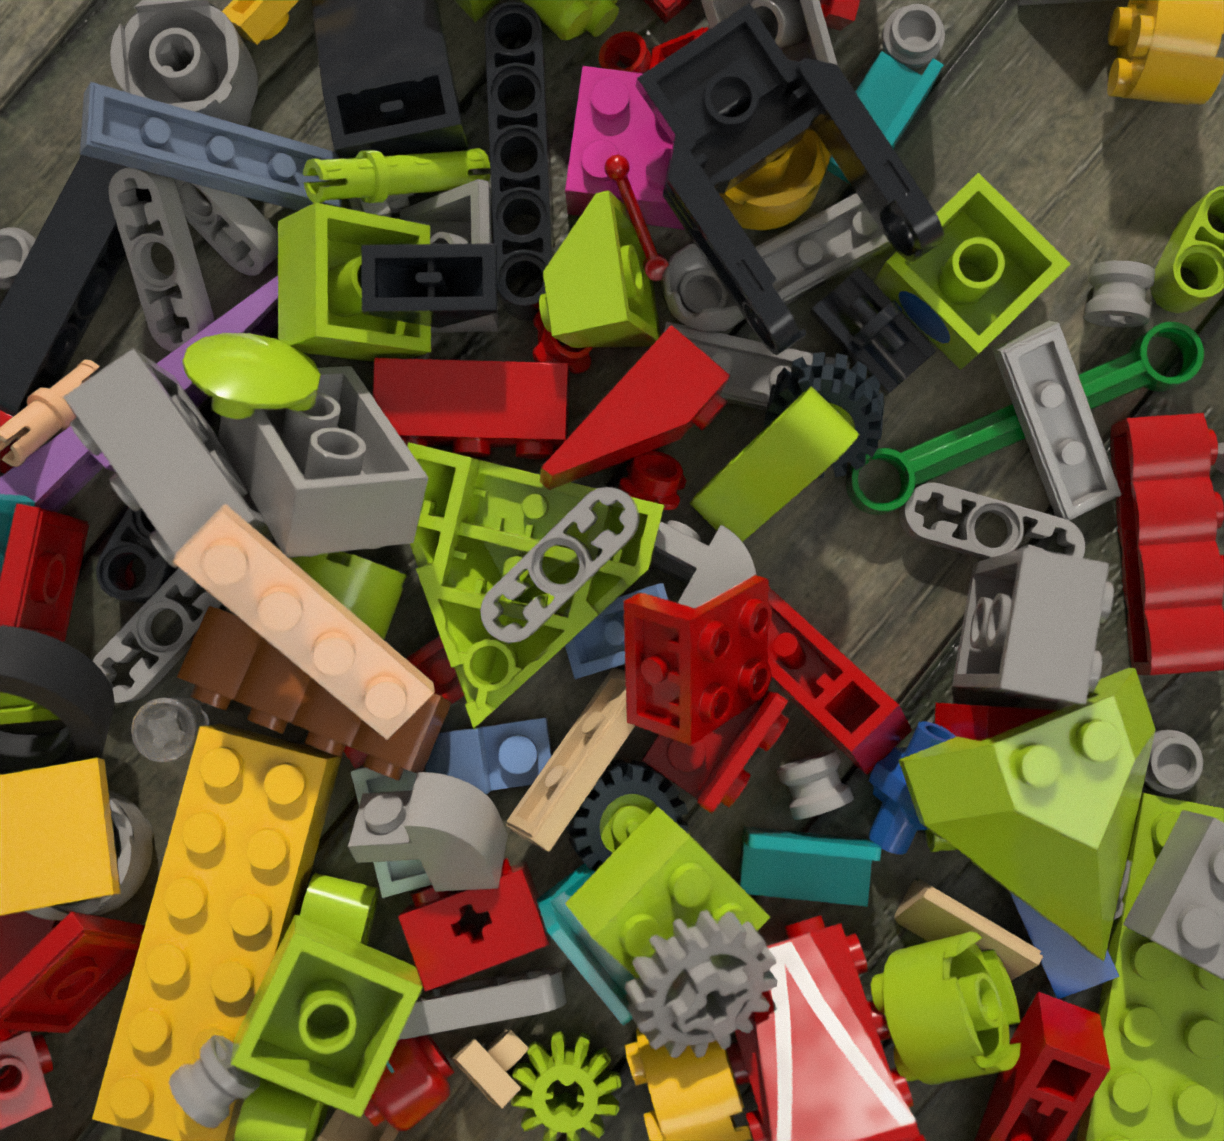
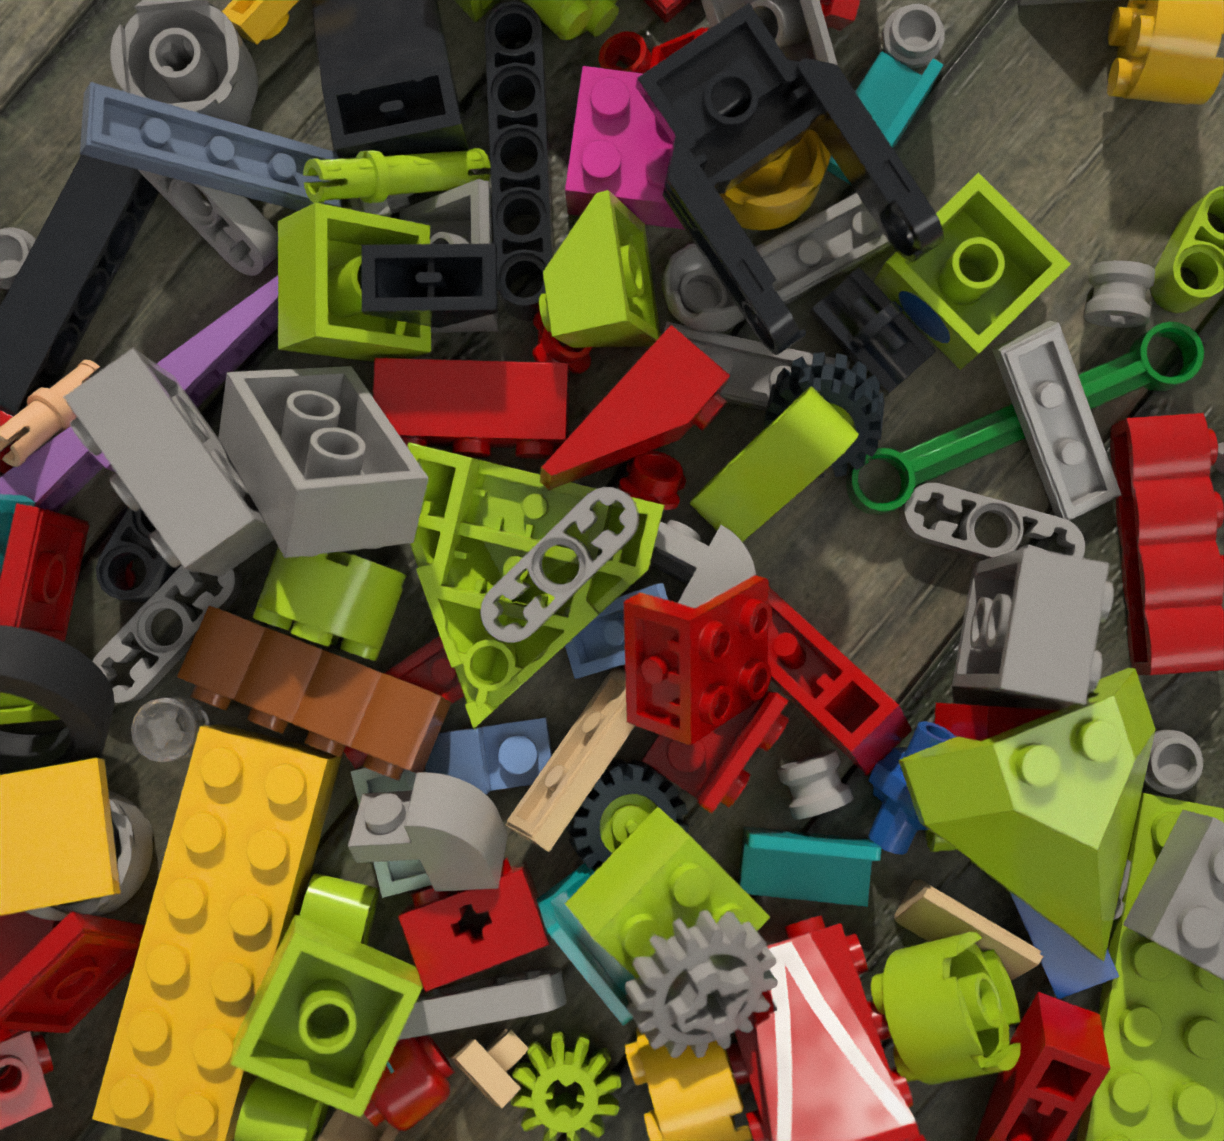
light grey beam [109,167,214,352] -> none
light grey wheel [169,1035,260,1128] -> none
light nougat plate [173,504,435,740] -> none
lime dish [182,333,321,419] -> none
red hinge [604,154,669,281] -> none

